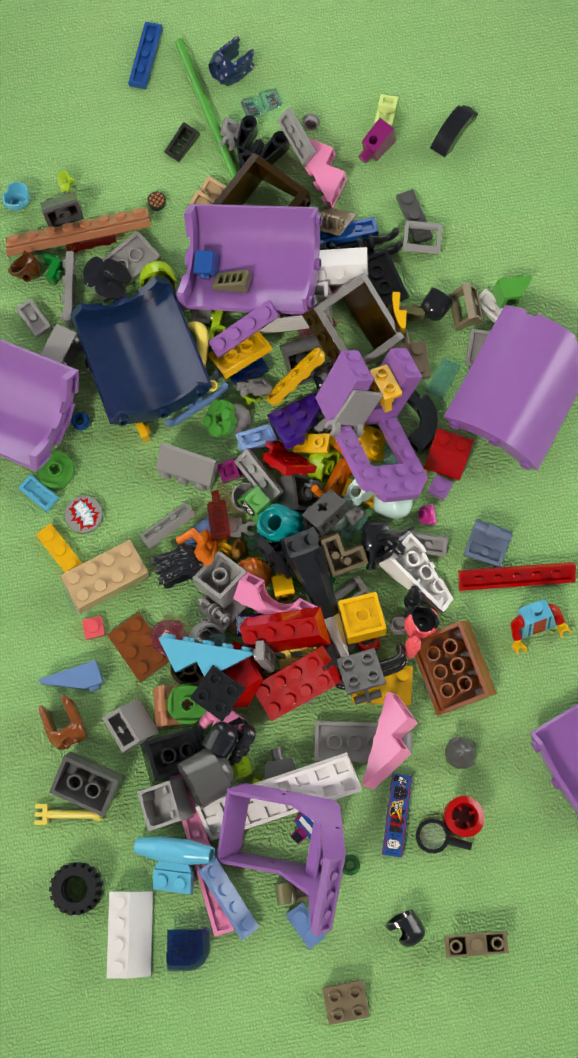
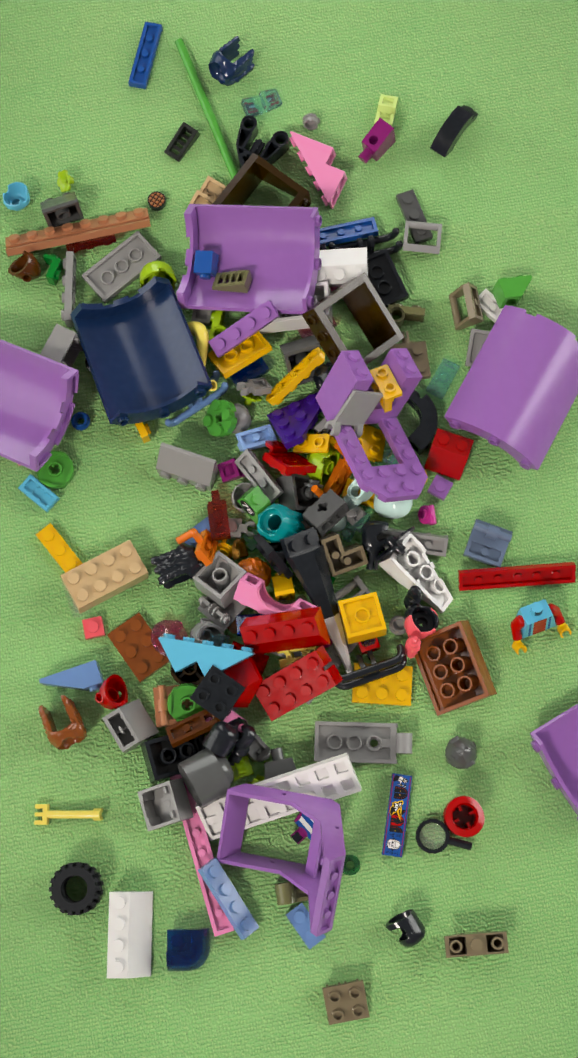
light grey plate [15,298,52,339] -> none
dark grey slope [49,752,124,817] -> none
tile [65,496,103,534] -> none
black piece [83,256,132,299] -> none
medium azure plate [134,836,215,894] -> none
light grey plate [139,502,196,549] -> none
light grey plate [219,117,240,151] -> none
light grey plate [253,641,276,673] -> none
light grey plate [278,109,316,165] -> none
dark tan hinge [319,207,357,236] -> none
dark grey plate [336,648,386,705] -> none
bright pink slope [362,691,418,789] -> none
yellow slope [391,292,407,335] -> none
black helmet [420,287,454,321] -> none
none -> red helmet [95,674,128,710]
none -> reddish brown plate [165,709,220,748]
none -> dark grey plate [247,734,271,762]

